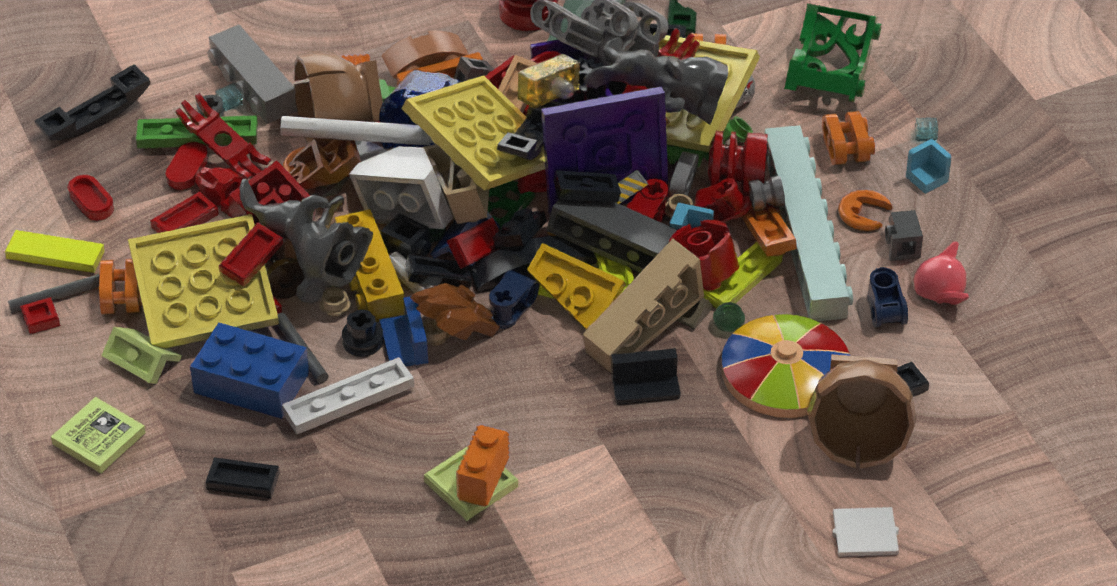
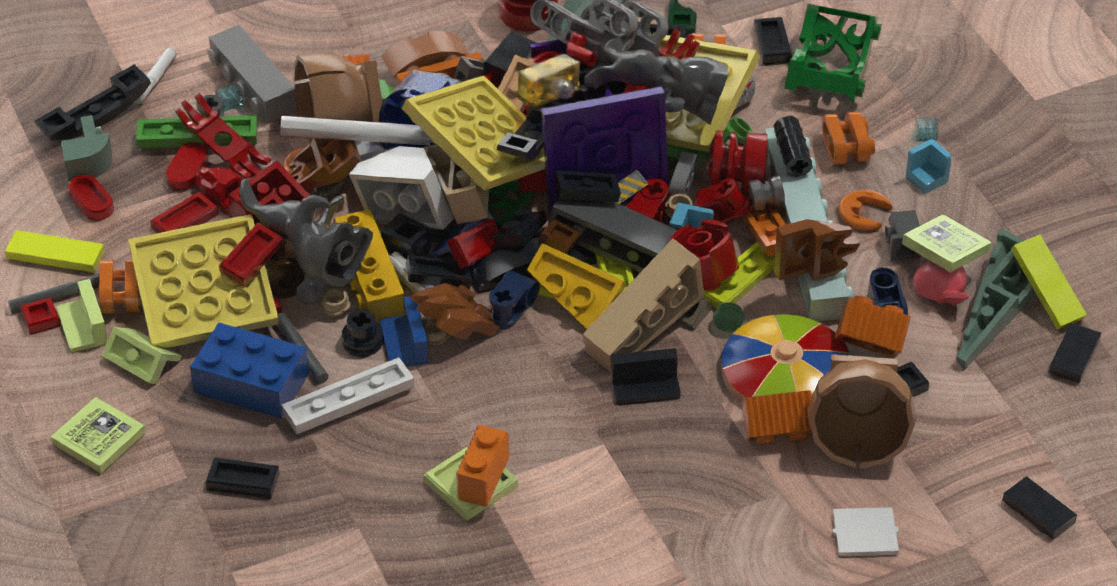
none -> yellowish green panel [56,279,108,353]
none -> sand green brick [61,115,113,182]
none -> white piece [134,48,176,104]
none -> black tile [483,31,537,78]
none -> reddish brown plate [538,218,582,254]
none -> red arm [566,32,597,67]
none -> orange brick [742,390,812,445]
none -> black tile [753,17,792,64]
none -> black axle [773,116,813,177]
none -> dark orange plate [774,219,861,281]
none -> orange brick [835,296,911,358]
none -> yellowish green tile [902,214,992,272]
none -> sand green wedge [956,228,1036,369]
none -> black tile [1002,476,1077,539]
none -> neon yellow tile [1011,234,1087,330]
none -> black tile [1049,323,1101,383]

